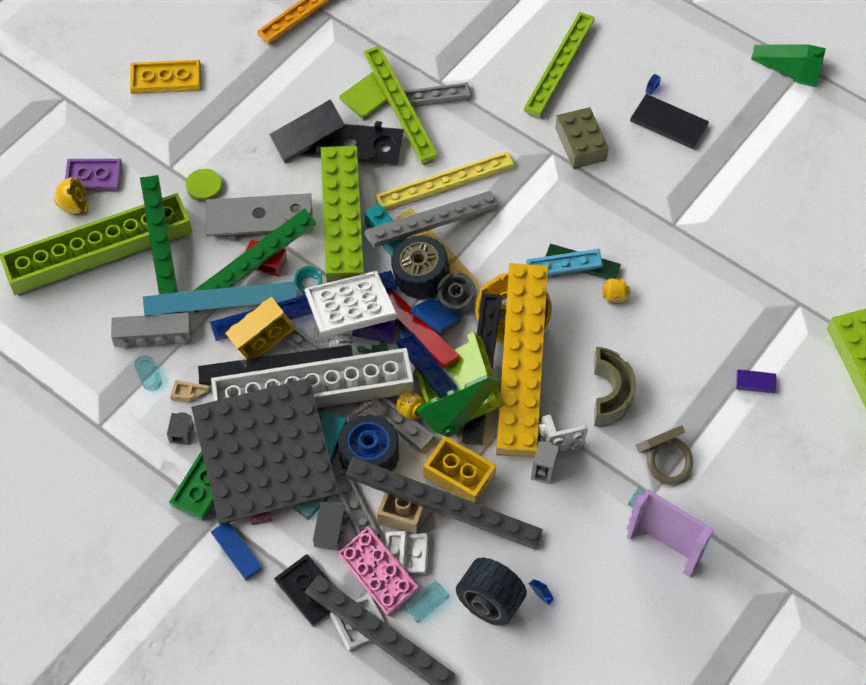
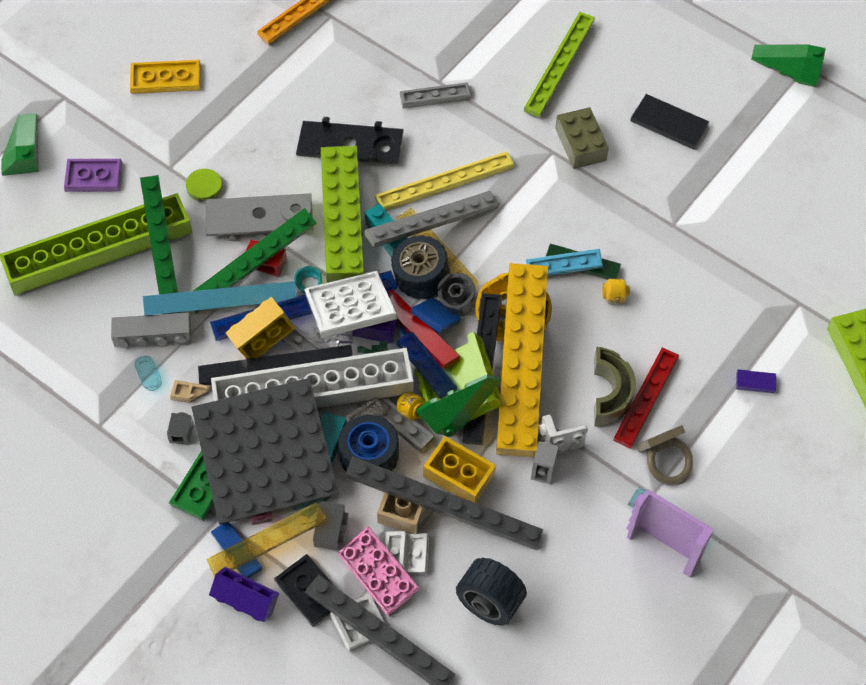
yellow cylinder [54,177,89,214] -> none
black tile [269,99,347,163] -> none
light grey tile [334,468,381,538] -> none
lime tile [339,72,388,120] -> none
lime plate [364,45,437,164] -> none
clear light blue tile [404,580,449,623] -> none
clear blue tile [528,579,554,605] -> none
clear blue tile [645,74,661,95] -> none
none -> green wedge [1,113,39,176]
none -> clear yellow tile [207,502,327,577]
none -> dark purple brick [209,567,280,622]
none -> red tile [613,347,679,449]

